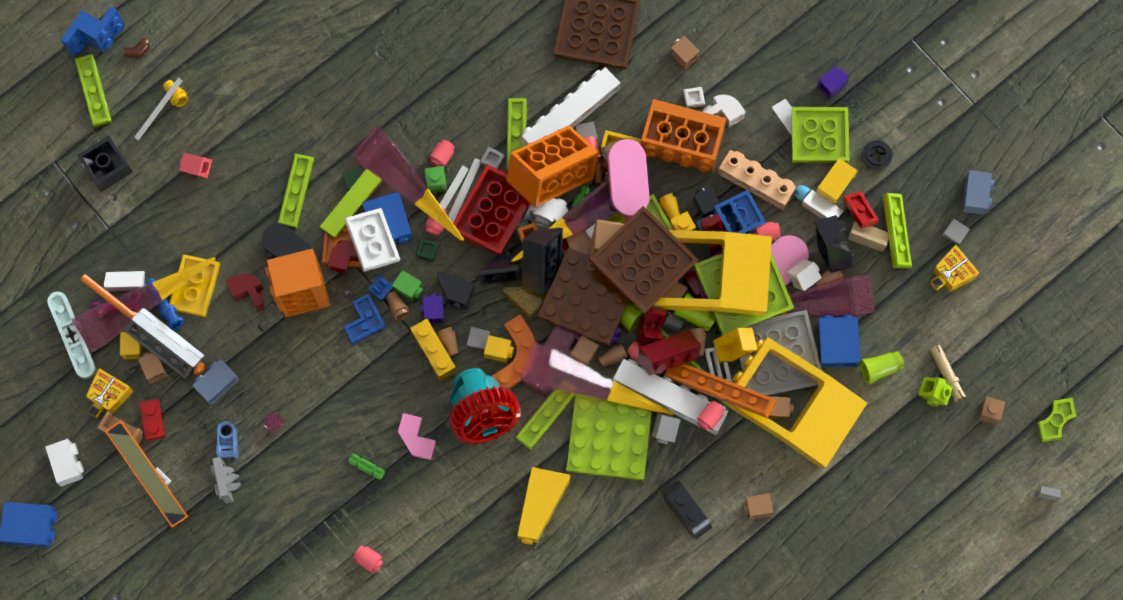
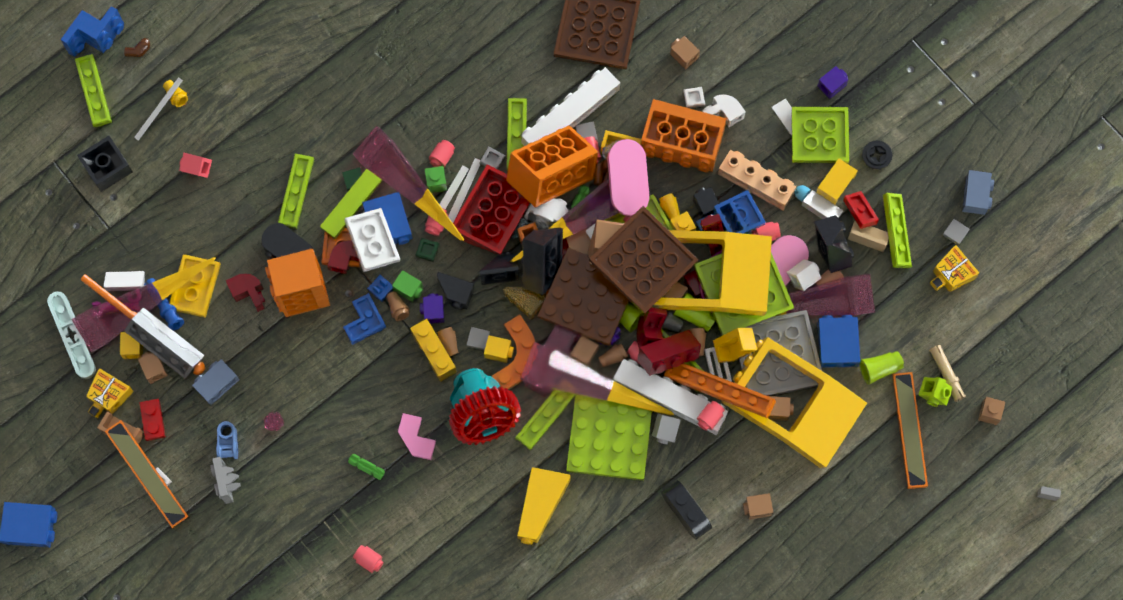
white brick [46,439,84,486] -> none
lime tile [1037,398,1076,442] -> none
none -> olive tile [892,372,928,489]

